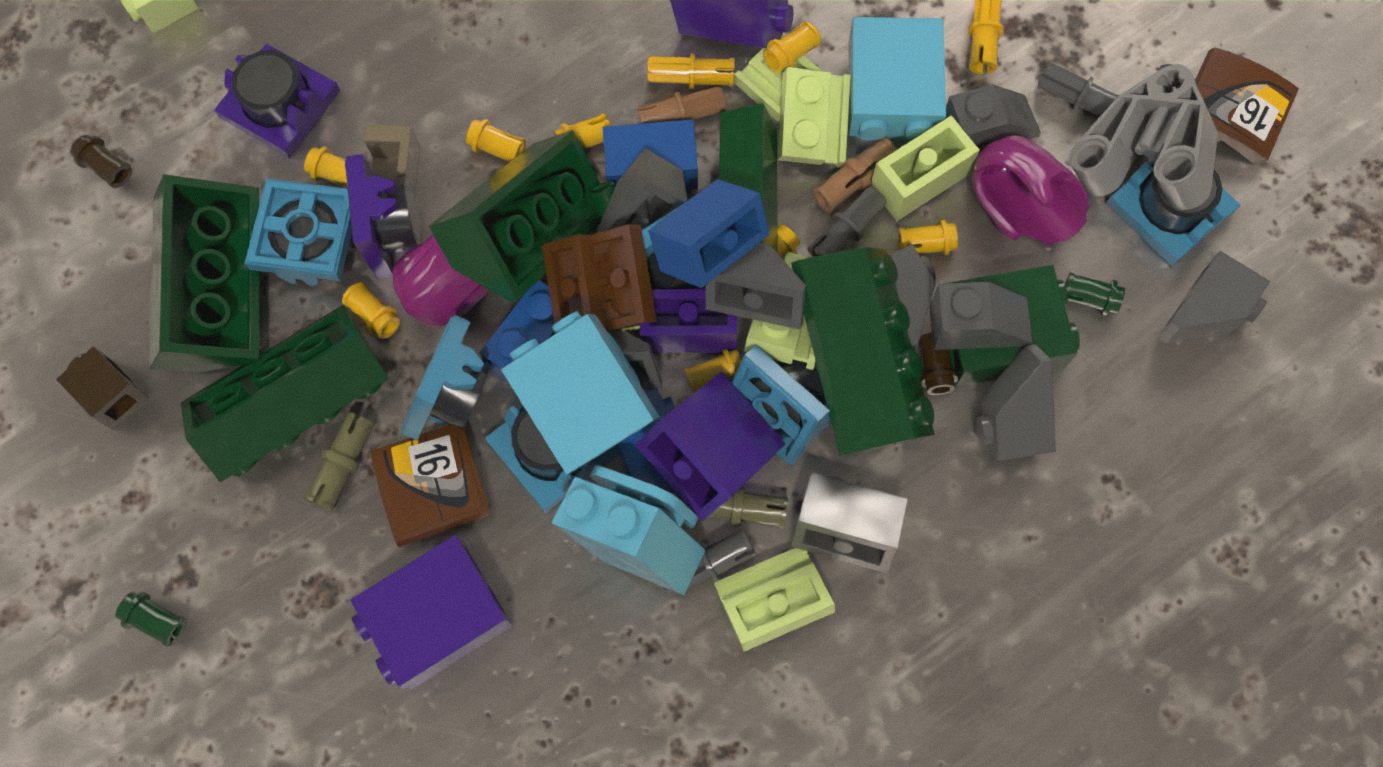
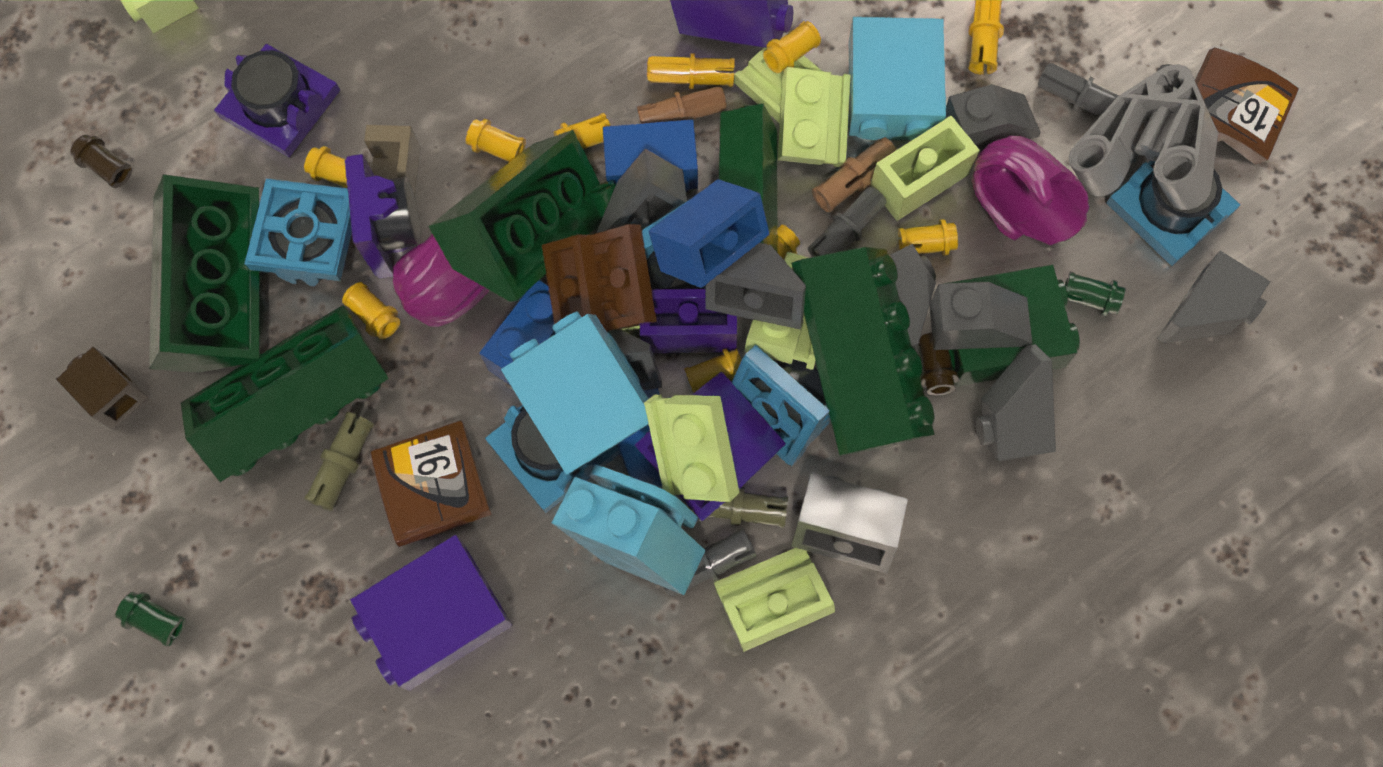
dark azure piece [401,315,491,440] -> none
none -> yellowish green plate [644,394,739,502]

